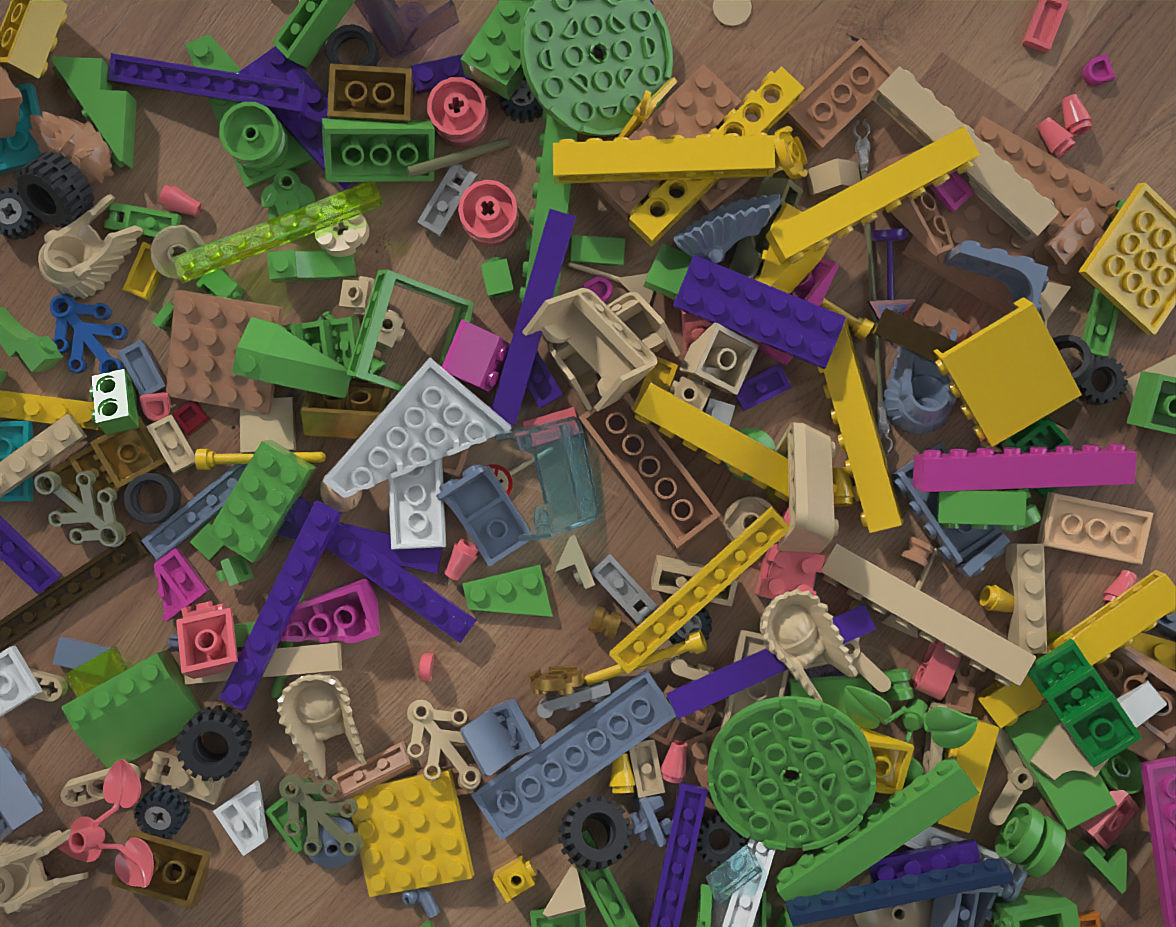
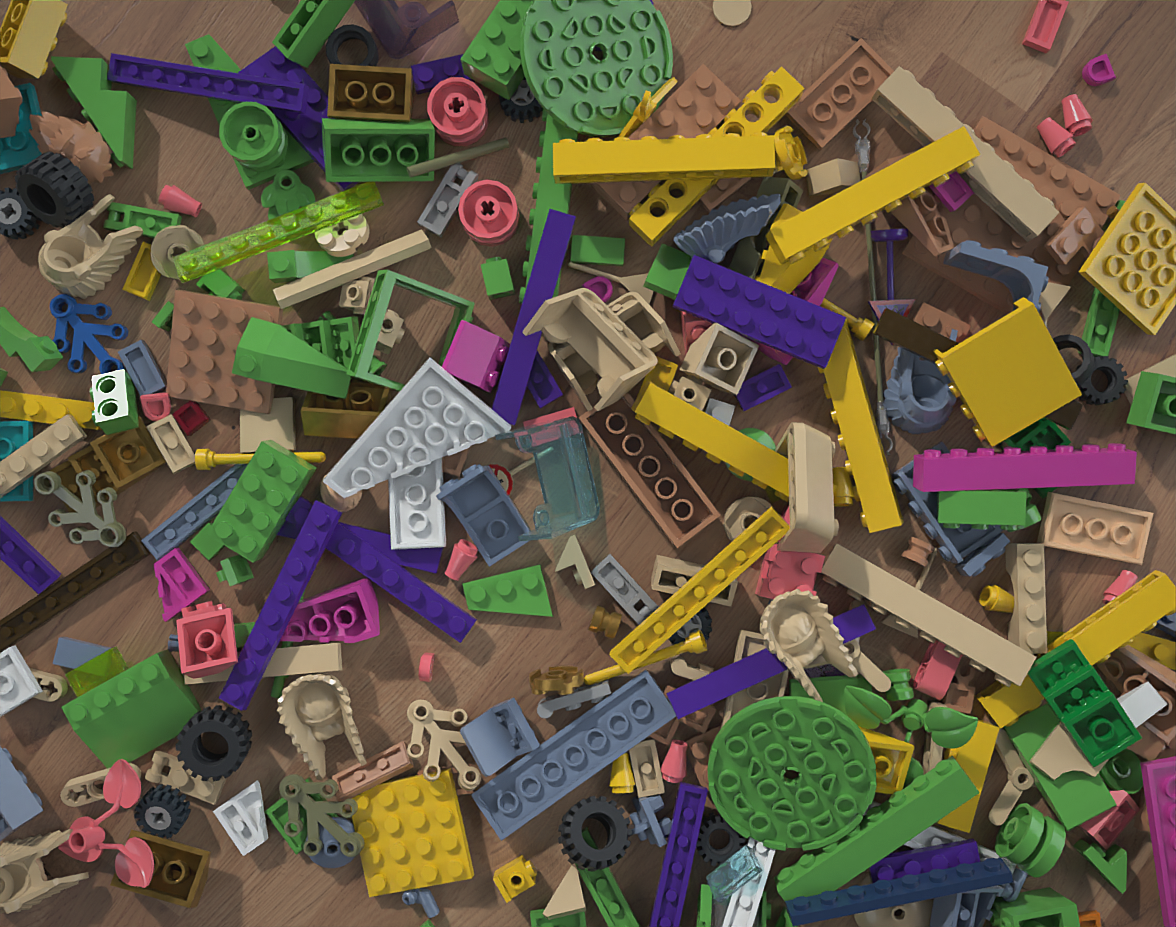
black tyre [124,473,181,524] -> none
none -> tan tile [273,229,432,309]

